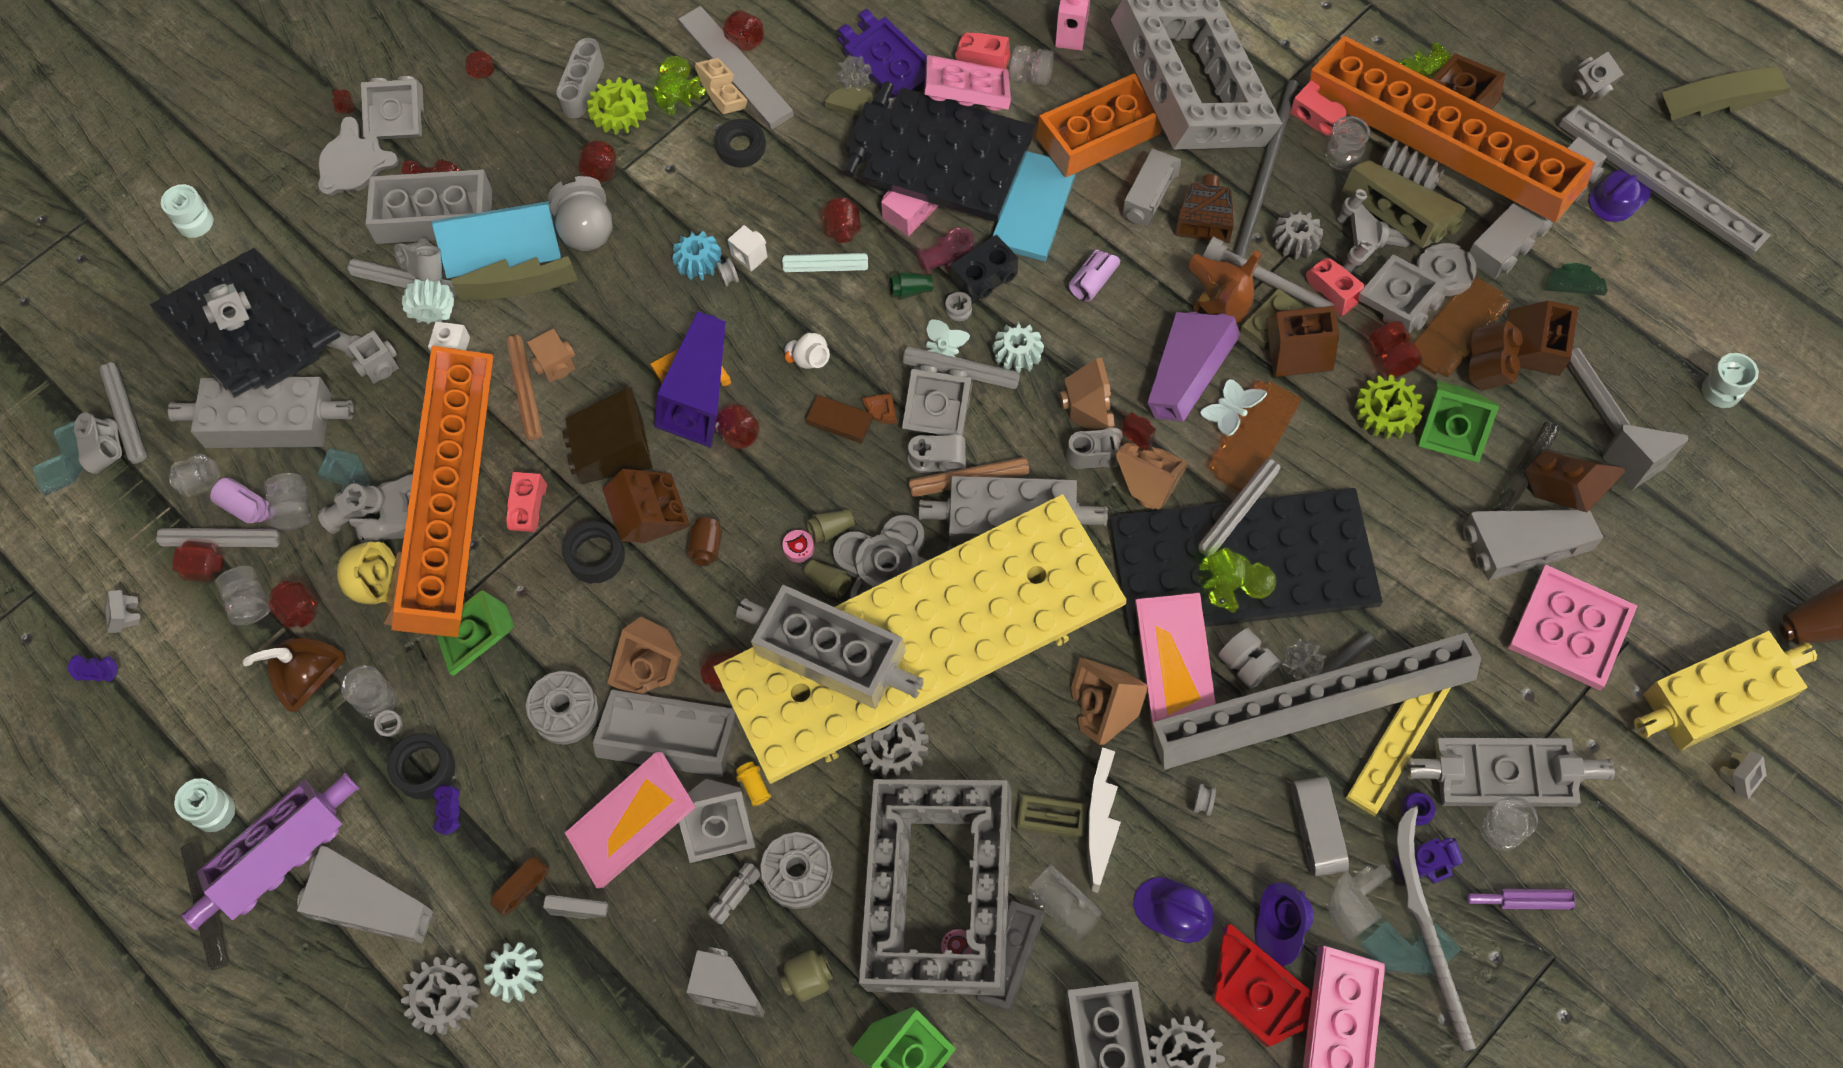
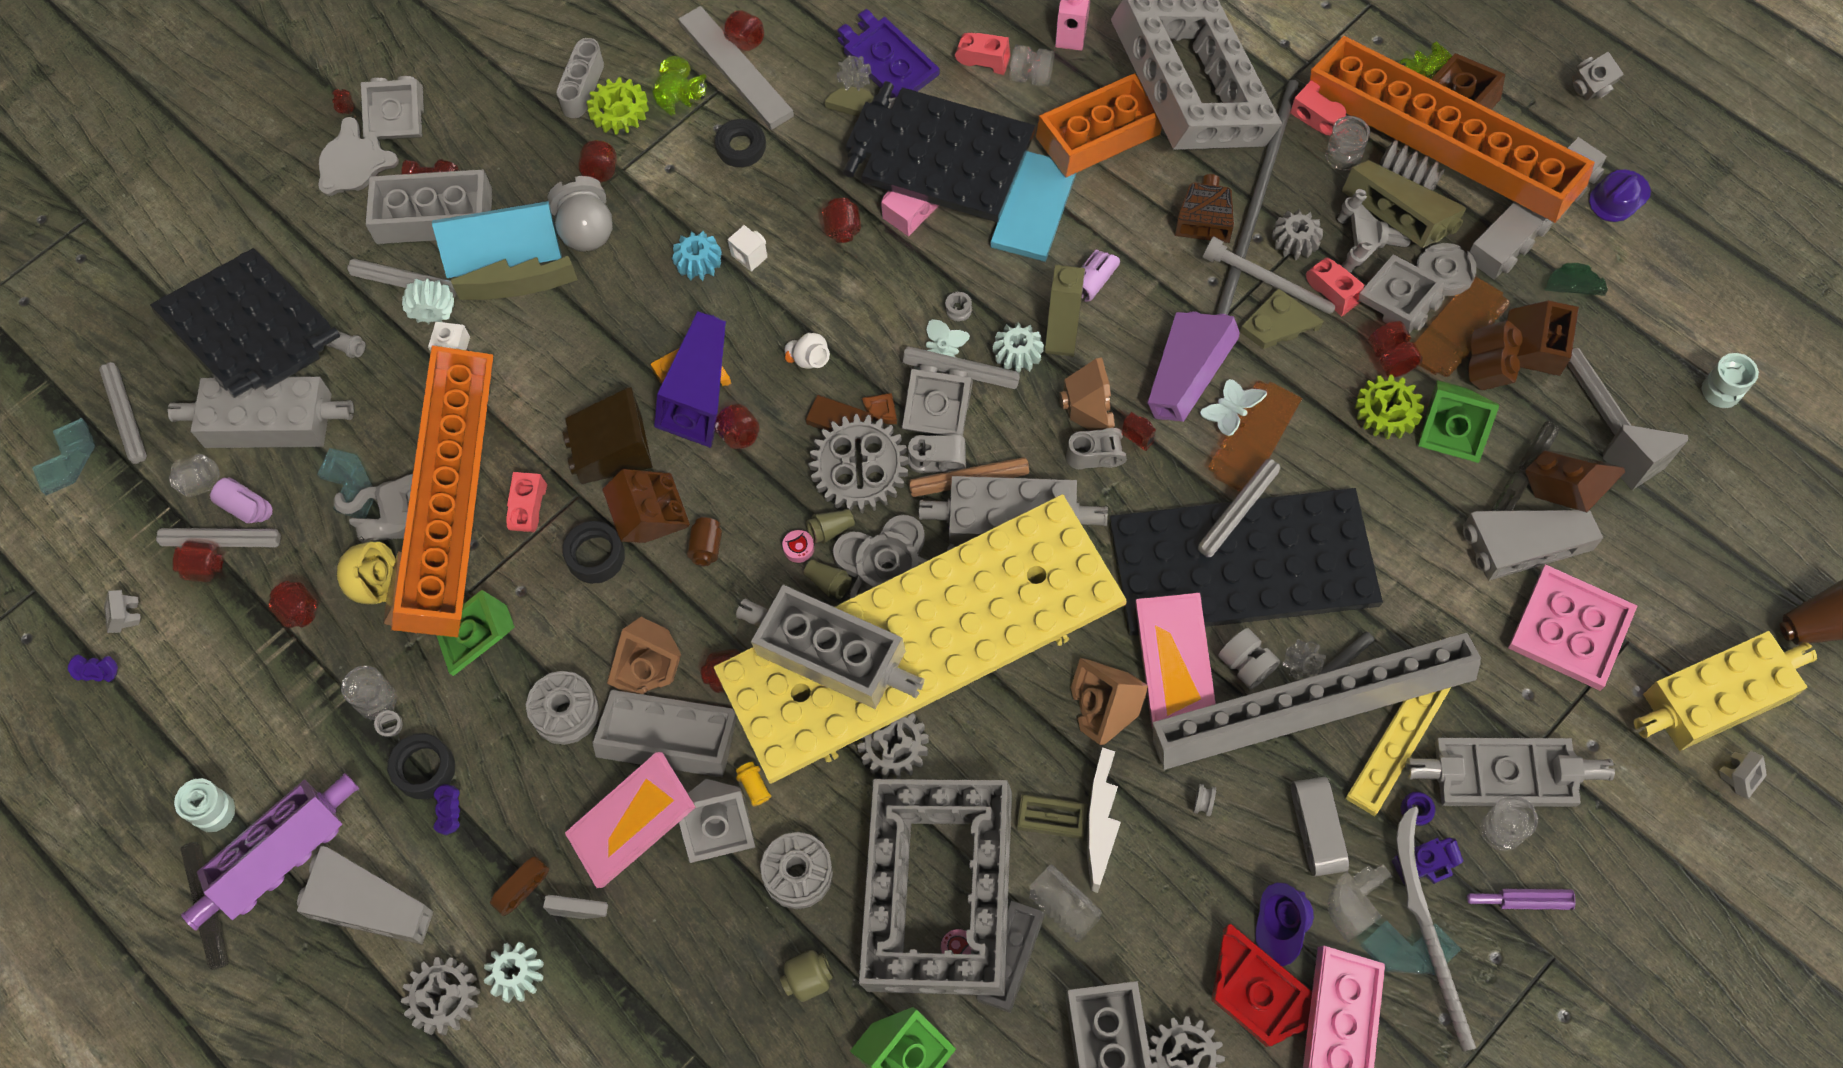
light grey piece [74,412,122,474] -> none
light aqua wheel [161,184,214,238] -> none
light grey brick [202,284,251,330] -> none
clear wheel [215,566,270,625] -> none
reddish brown hat [243,638,345,712] -> none
clear wheel [264,473,312,530] -> none
light grey connector [318,484,385,534] -> none
light grey brick [348,330,399,384] -> none
light grey piece [394,237,443,282] -> none
clear red tile [465,51,494,79] -> none
medium nougat axle [506,334,543,441] -> none
medium nougat brick [527,328,576,383] -> none
light grey slope [686,947,765,1018] -> none
tan slope [695,58,748,114] -> none
light grey axle [708,862,761,924] -> none
light grey bush [716,258,739,288] -> none
light aqua axle [782,253,868,272] -> none
dark green cone [889,271,933,300] -> none
clear pink connector [917,227,974,275] -> none
bright pink plate [924,55,1011,111] -> none
black brick [950,234,1018,304] -> none
medium nougat slope [1116,443,1189,510] -> none
light grey window [1123,148,1182,227] -> none
dark purple piece [1133,877,1214,943] -> none
dark orange piece [1189,250,1262,324] -> none
clear neon green animal [1198,547,1276,613] -> none
reddish brown slope [1266,305,1339,378] -> none
light grey tile [1559,105,1771,257] -> none
olive slope [1662,66,1789,121] -> none
none -> light grey gear [809,414,909,513]
none -> olive slope [1045,265,1085,357]

